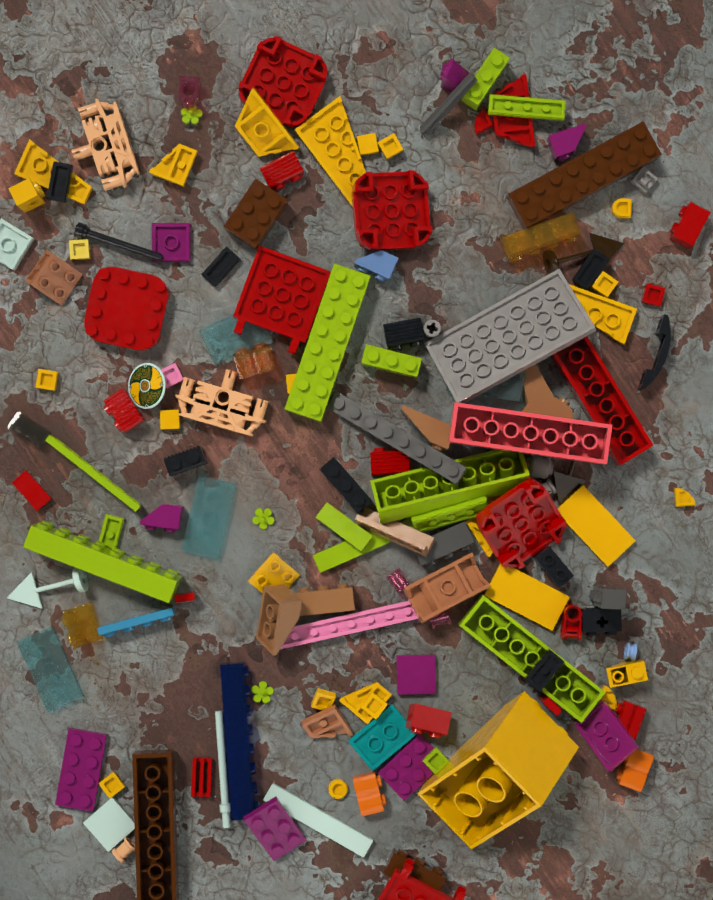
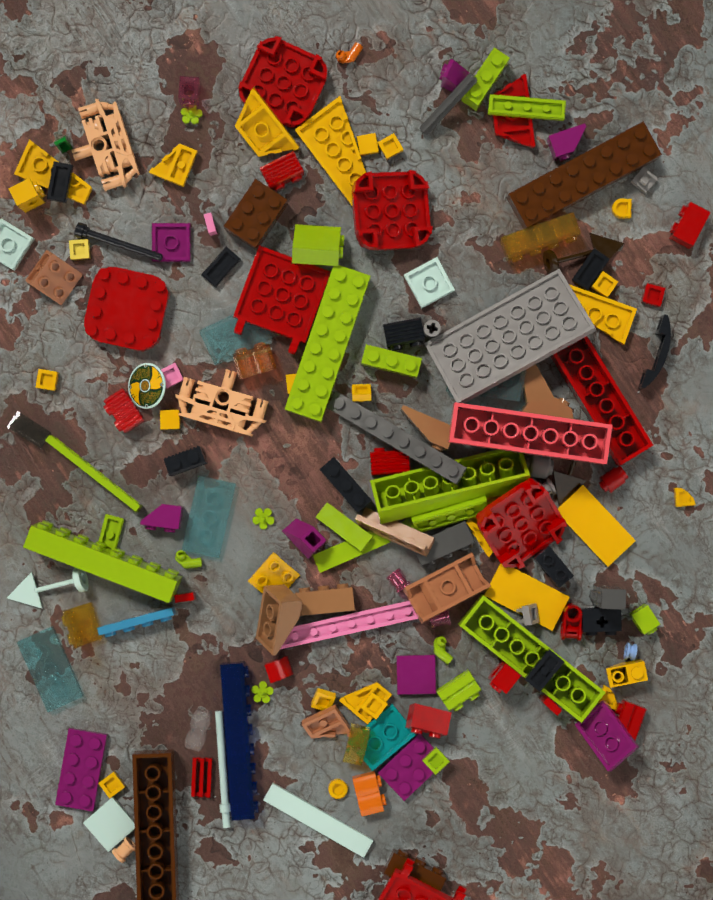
red tile [12,470,53,511] -> none
magenta plate [243,796,307,861] -> none
medium blue slope [354,250,399,282] -> none
yellow slope [417,691,579,850] -> none
red tile [474,109,494,135] -> none
orange brick [615,749,654,792] -> none
none -> green piece [54,135,73,154]
none -> lime arm [175,550,202,569]
none -> clear brick [185,707,213,752]
none -> bright pink tile [204,213,217,236]
none -> red brick [265,656,293,683]
none -> magenta slope [282,518,327,559]
none -> lime brick [292,224,344,266]
none -> orange arm [336,42,363,64]
none -> clear yellow slope [343,723,370,766]
none -> yellow plate [352,384,371,402]
none -> light aqua tile [403,257,455,309]
none -> lime arm [433,636,453,665]
none -> lime brick [436,669,481,712]
none -> red brick [488,660,521,694]
none -> light grey tile [516,603,539,626]
none -> red brick [599,466,628,493]
none -> lime brick [629,604,660,635]

